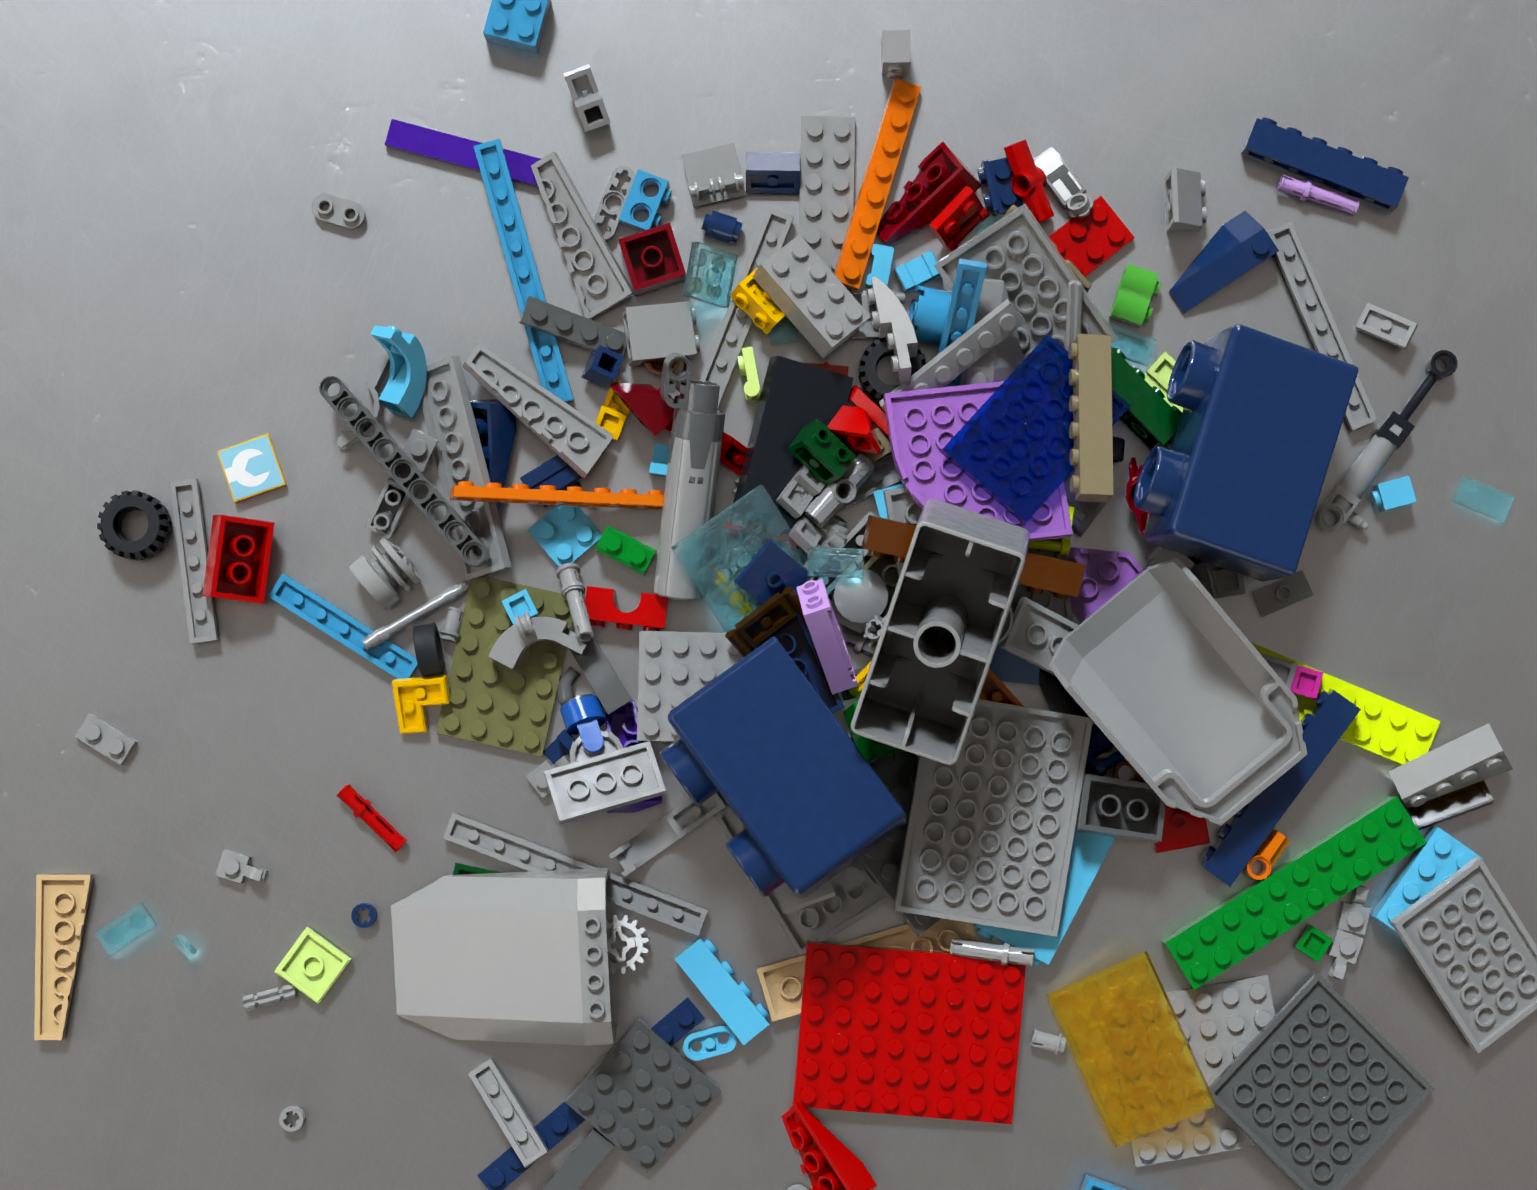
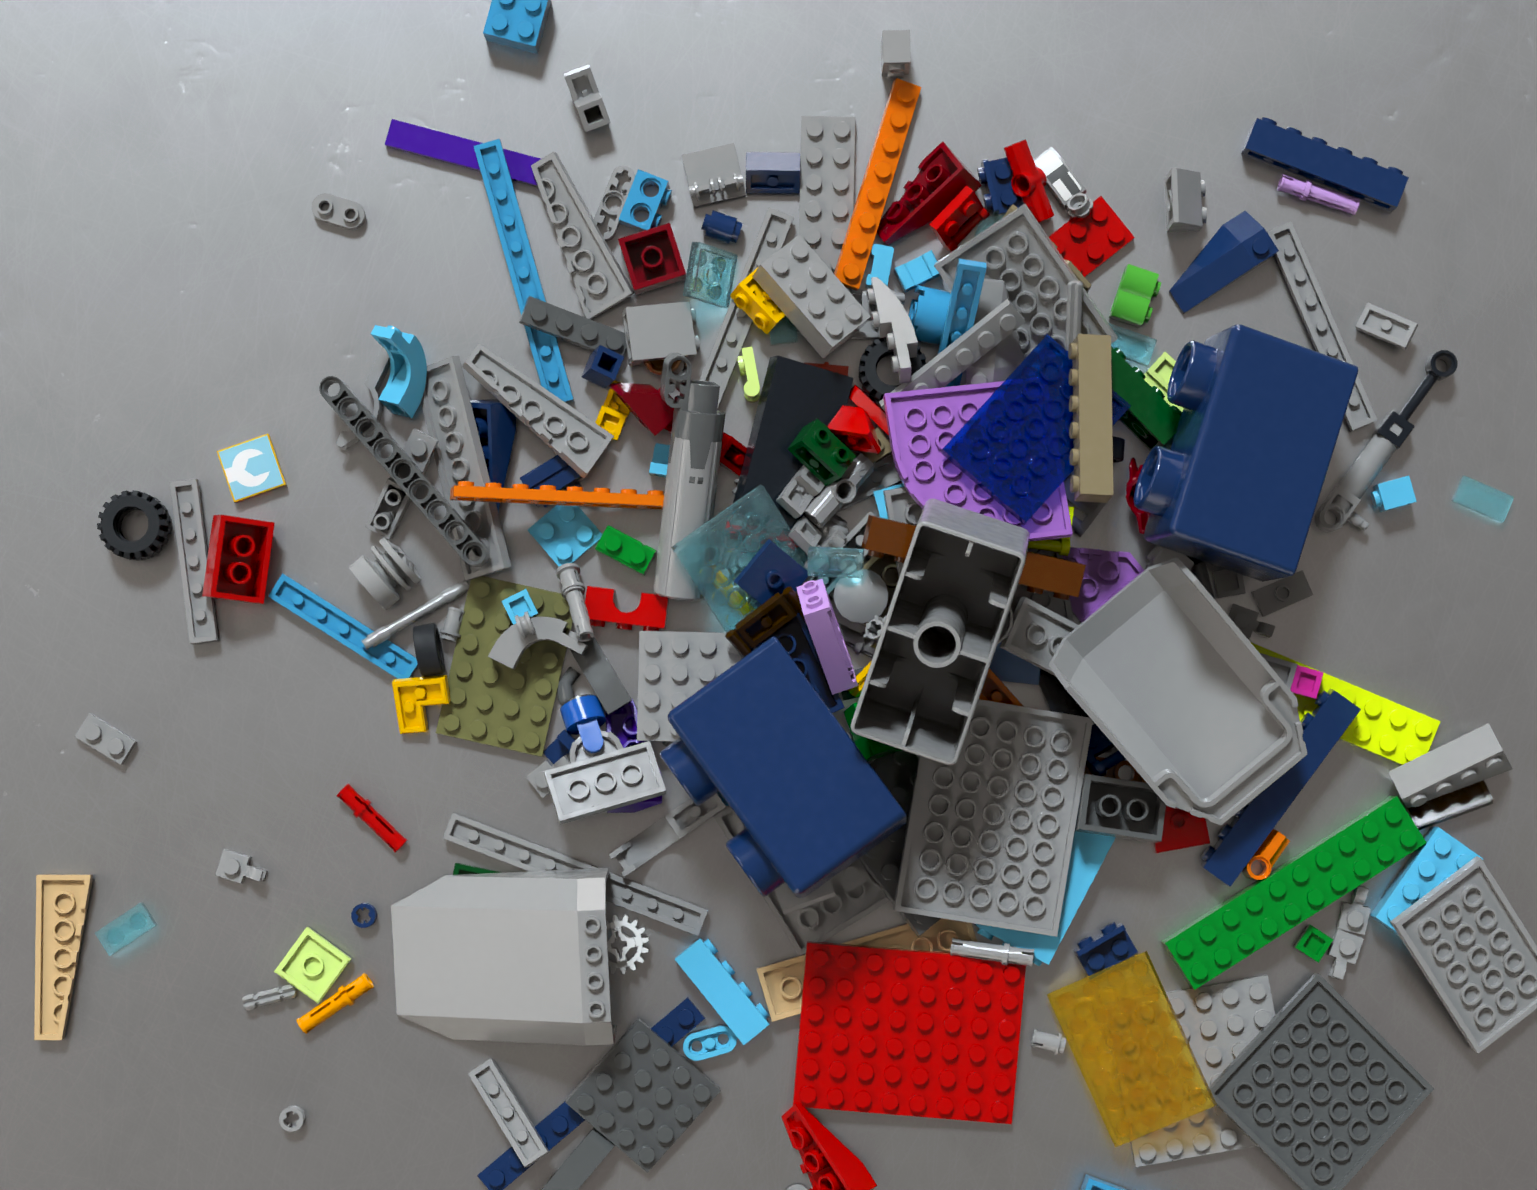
clear light blue tile [172,934,198,960] -> none
none -> light orange pin [296,973,374,1034]
none -> dark blue bracket [1073,922,1138,979]
none -> light grey plate [1228,604,1275,639]

